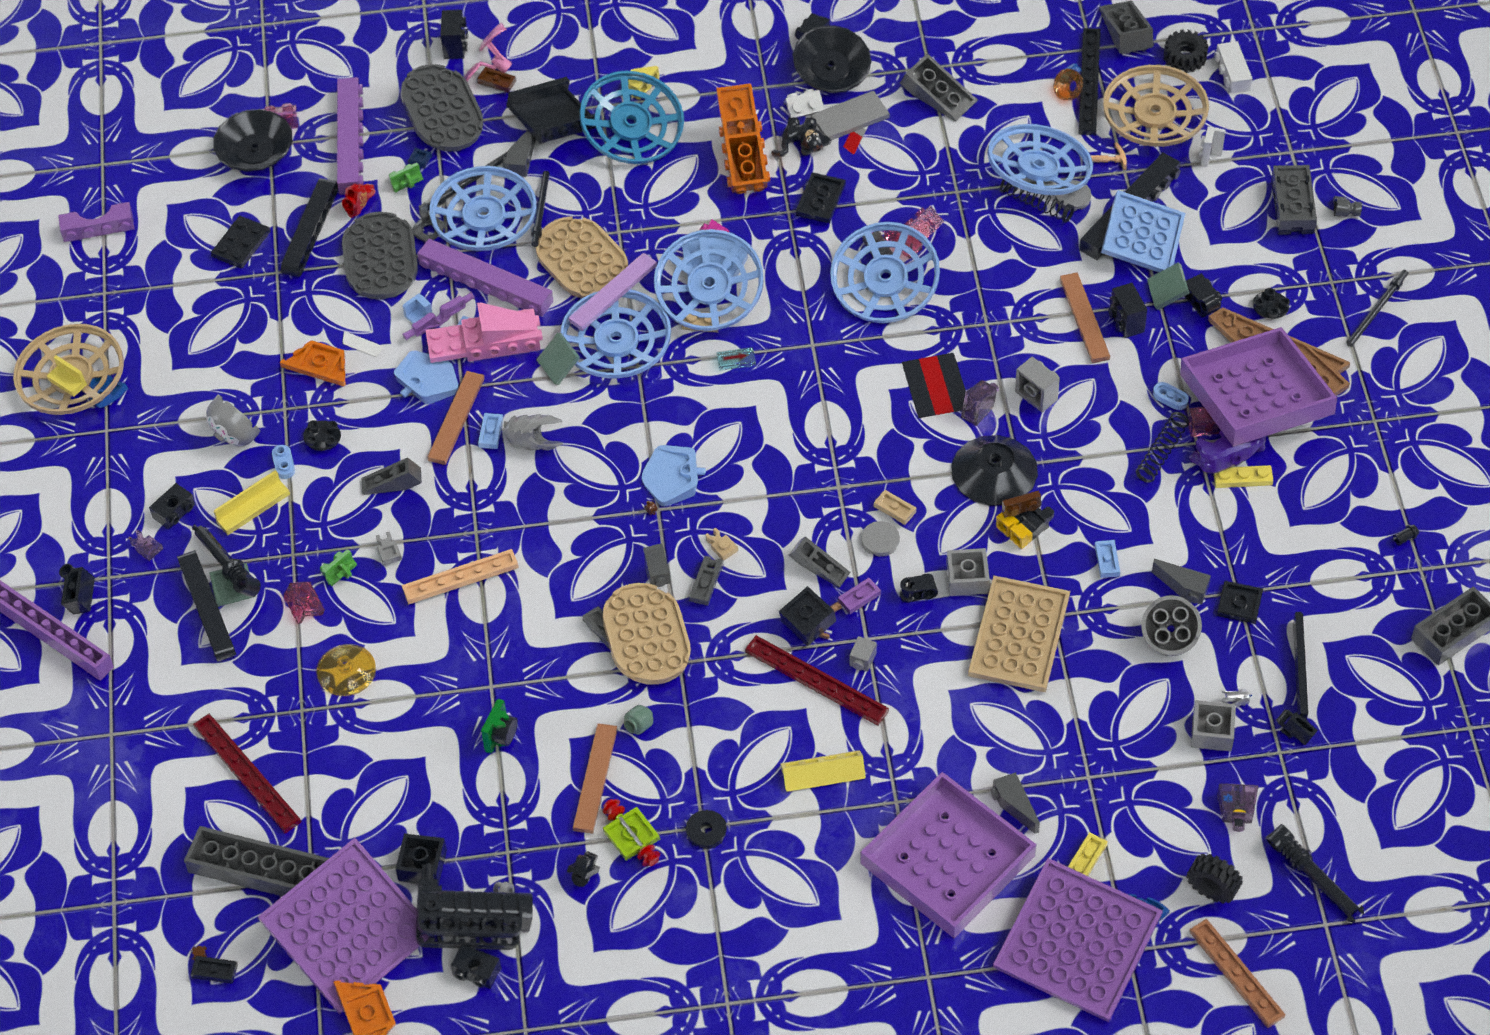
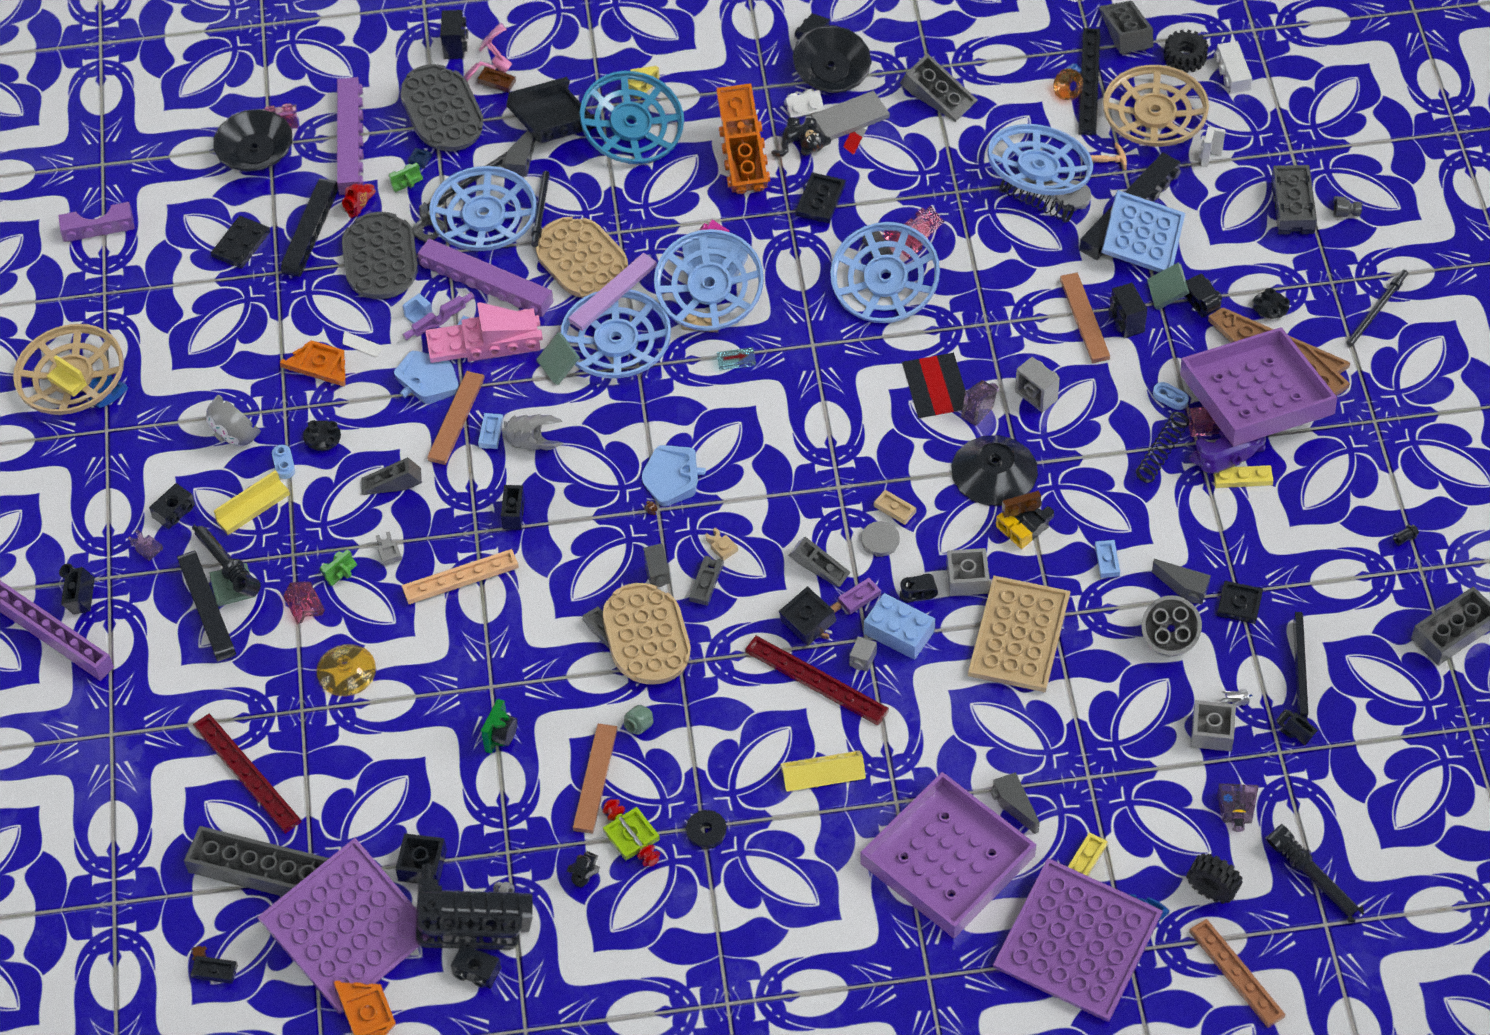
none -> black brick [501,485,525,530]
none -> light blue brick [864,593,935,660]

